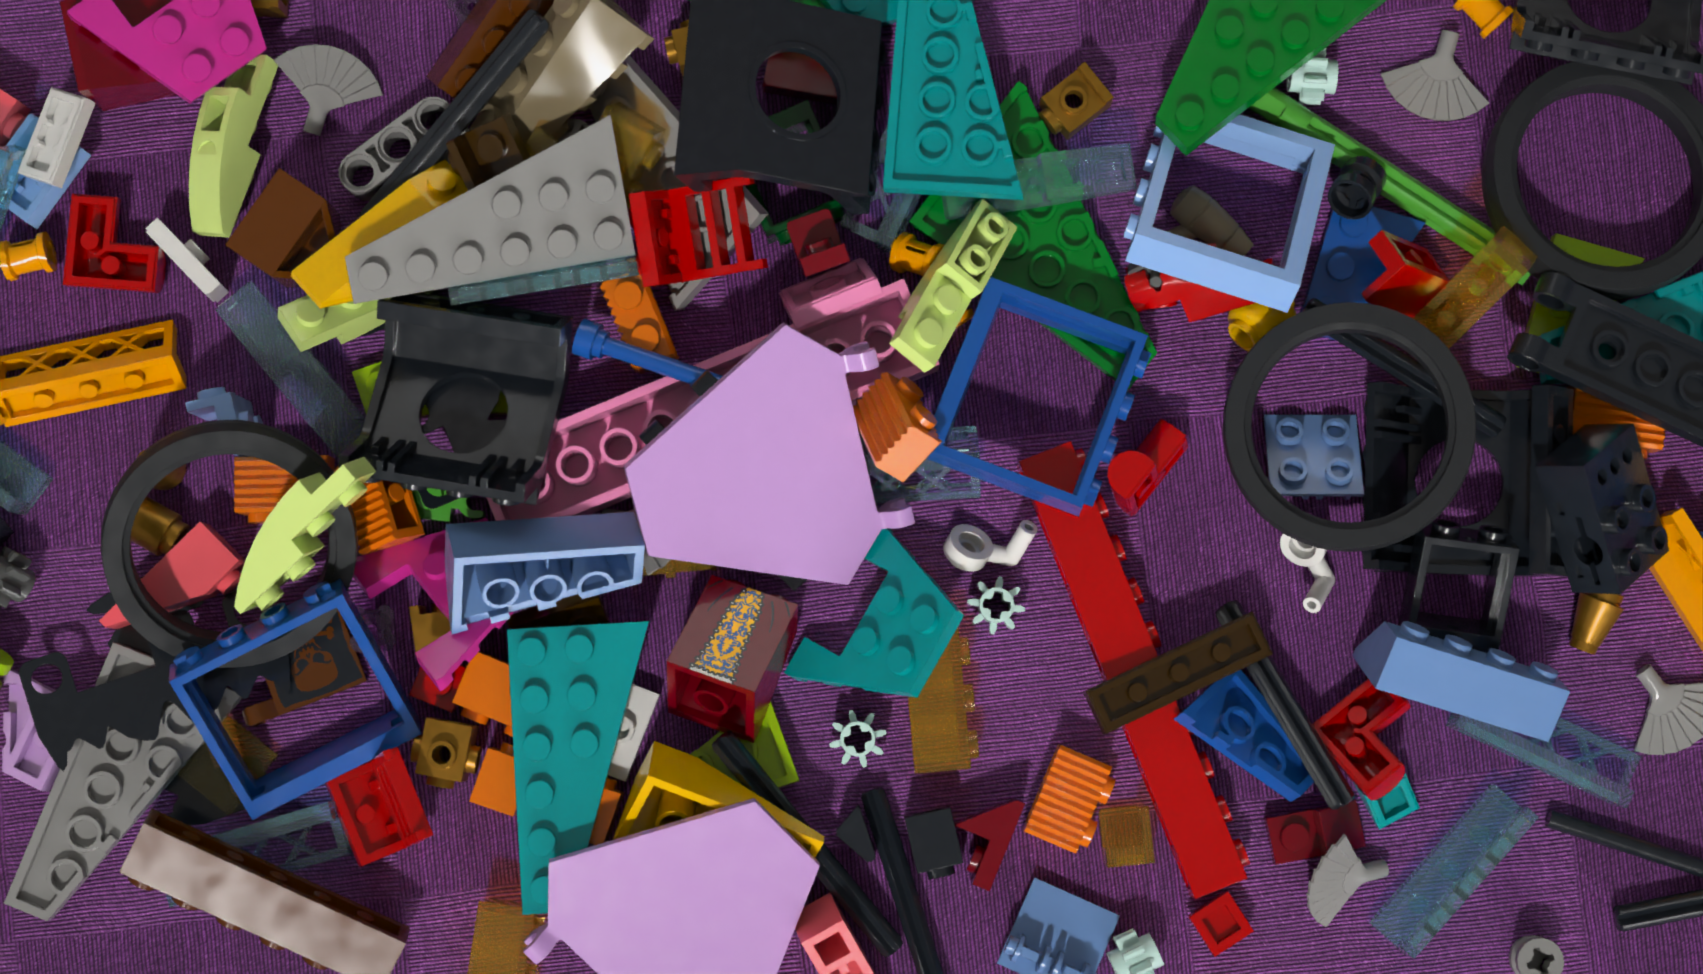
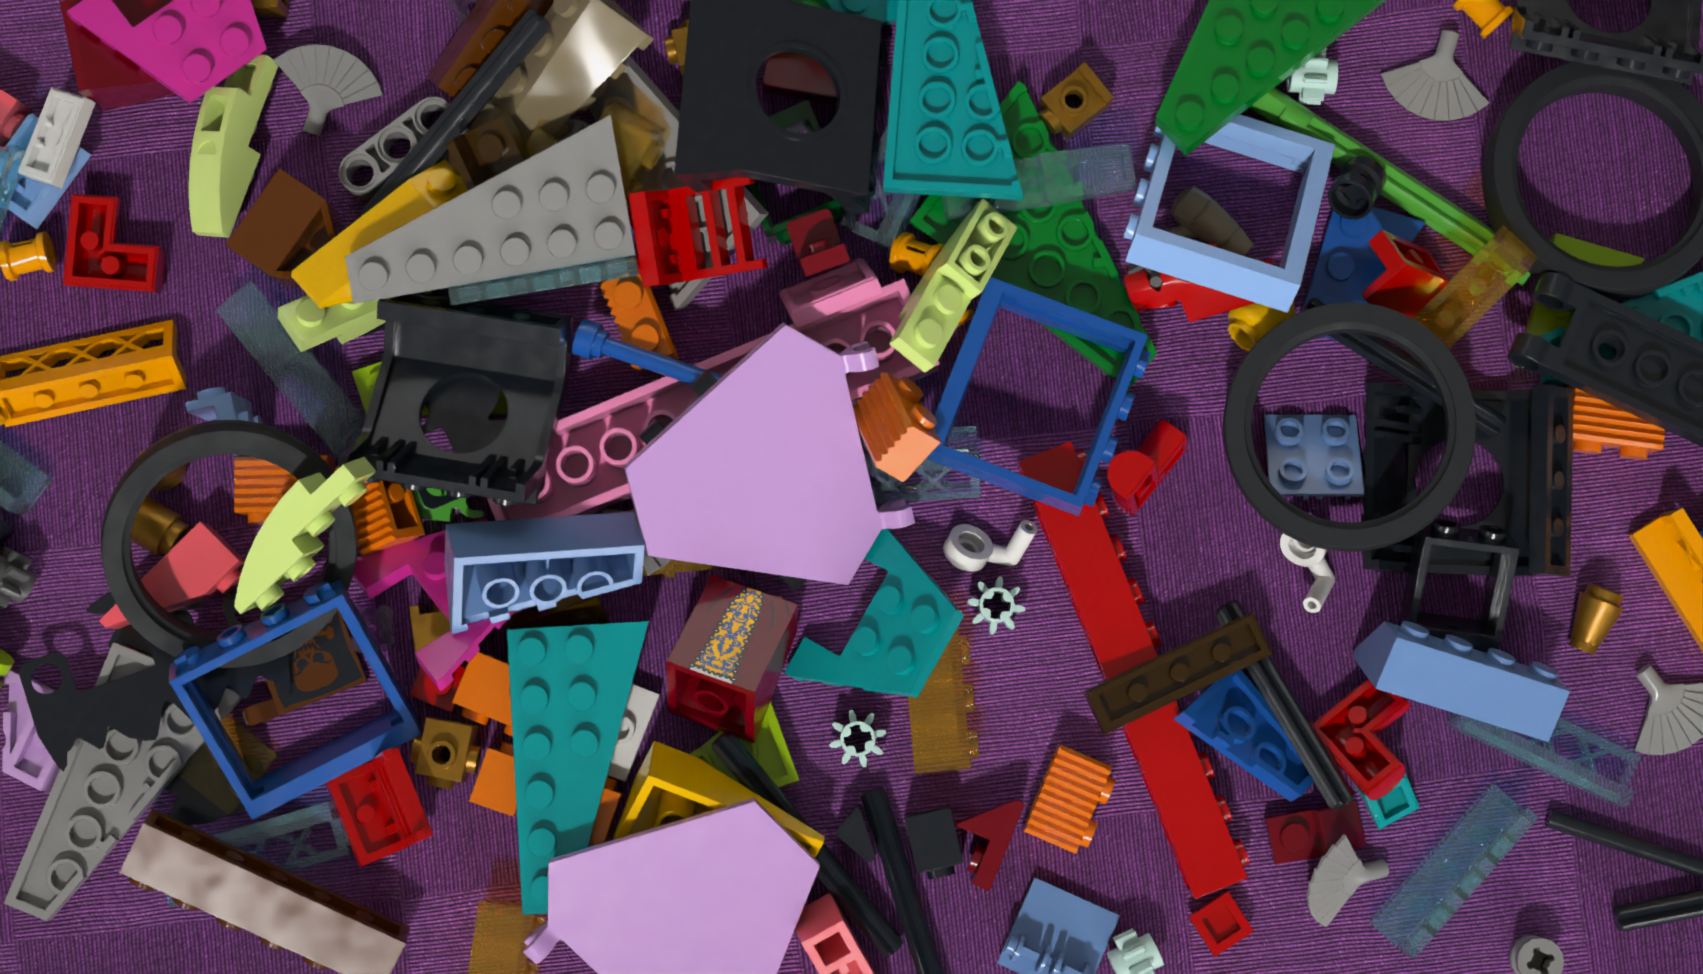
white plate [145,217,229,303] -> none
clear yellow panel [1098,804,1155,868] -> none
black piece [1535,424,1669,594] -> none

